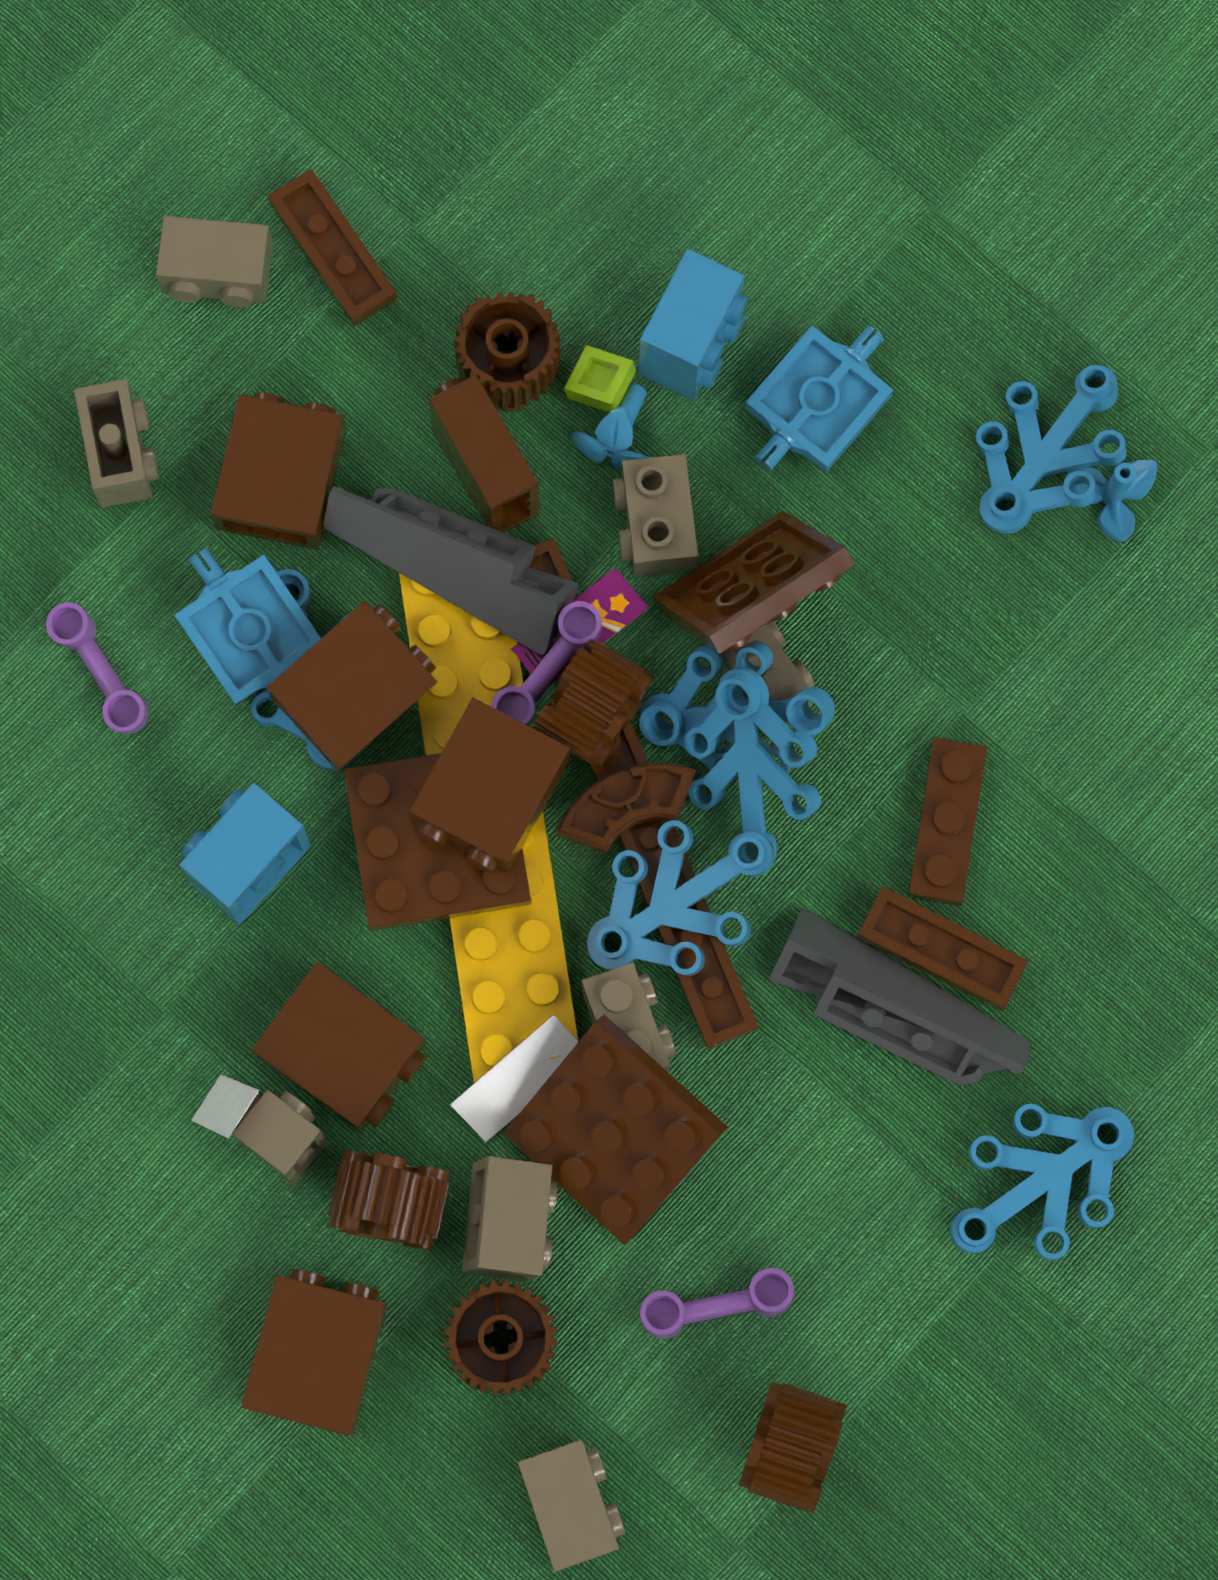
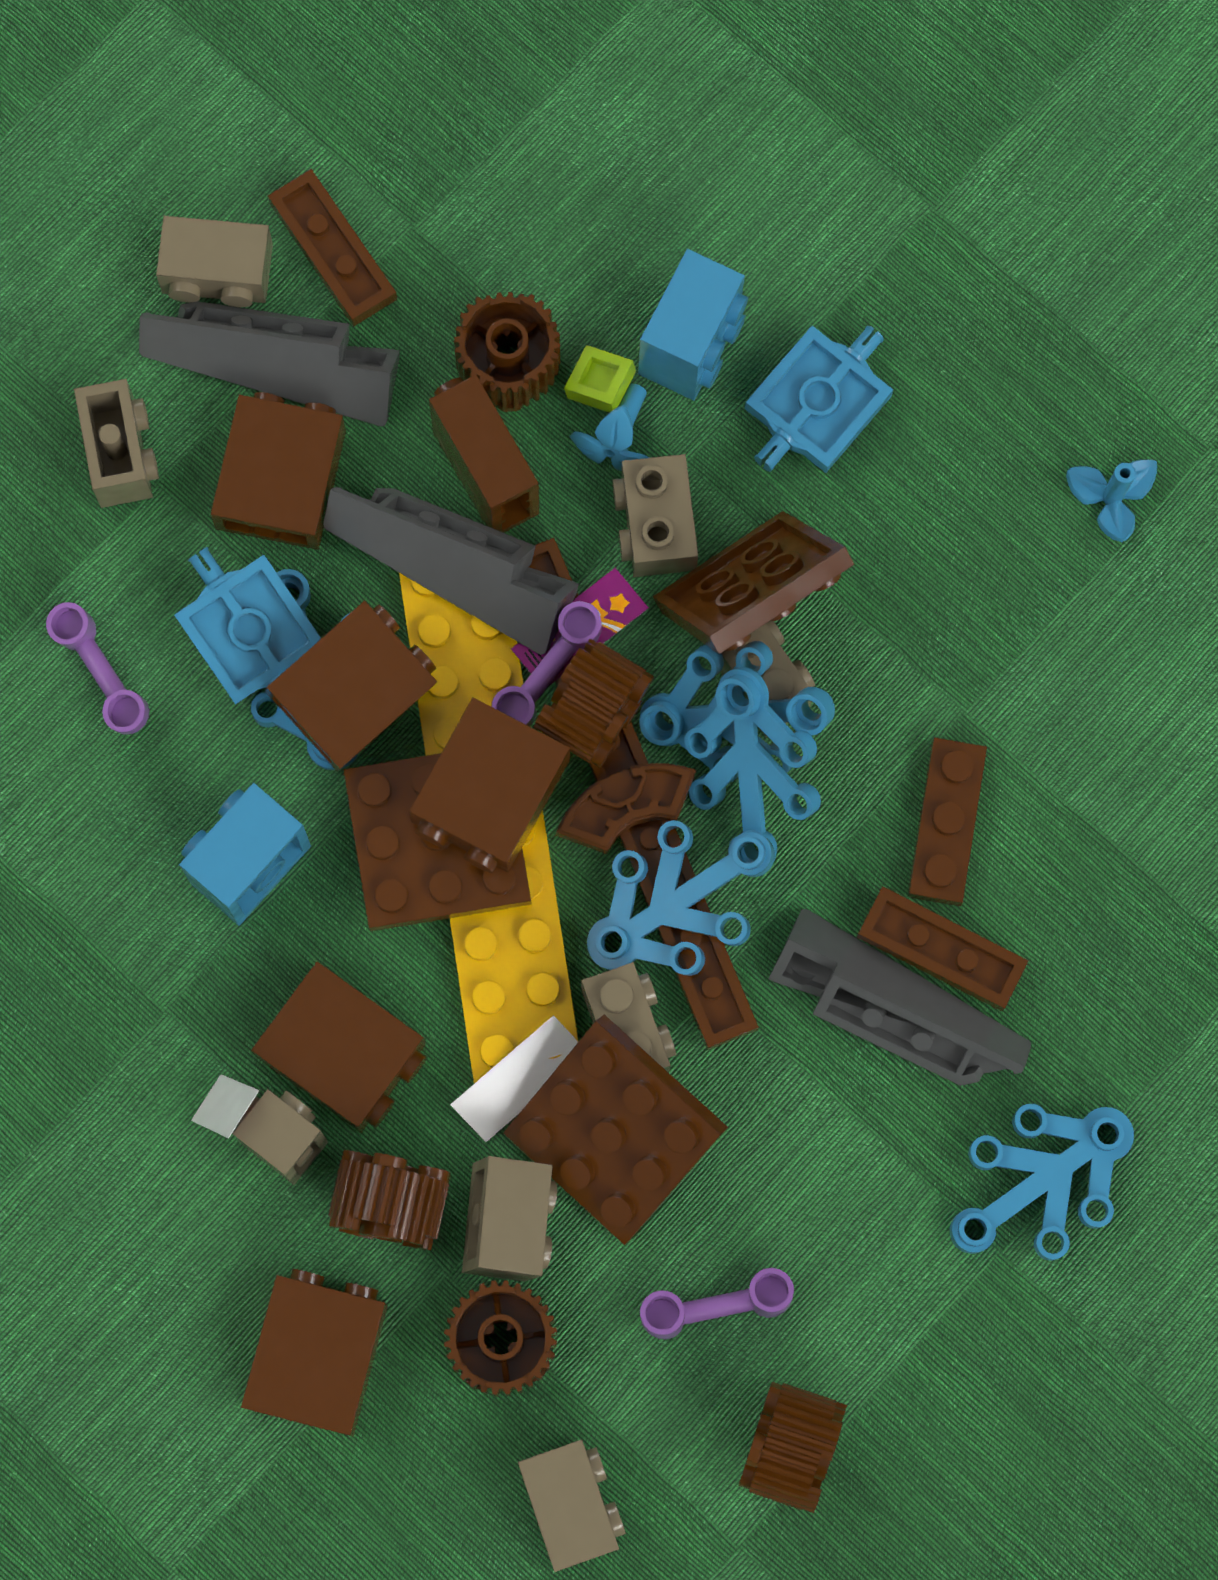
dark azure plant [976,365,1127,534] -> none
none -> dark grey wedge [139,301,400,426]

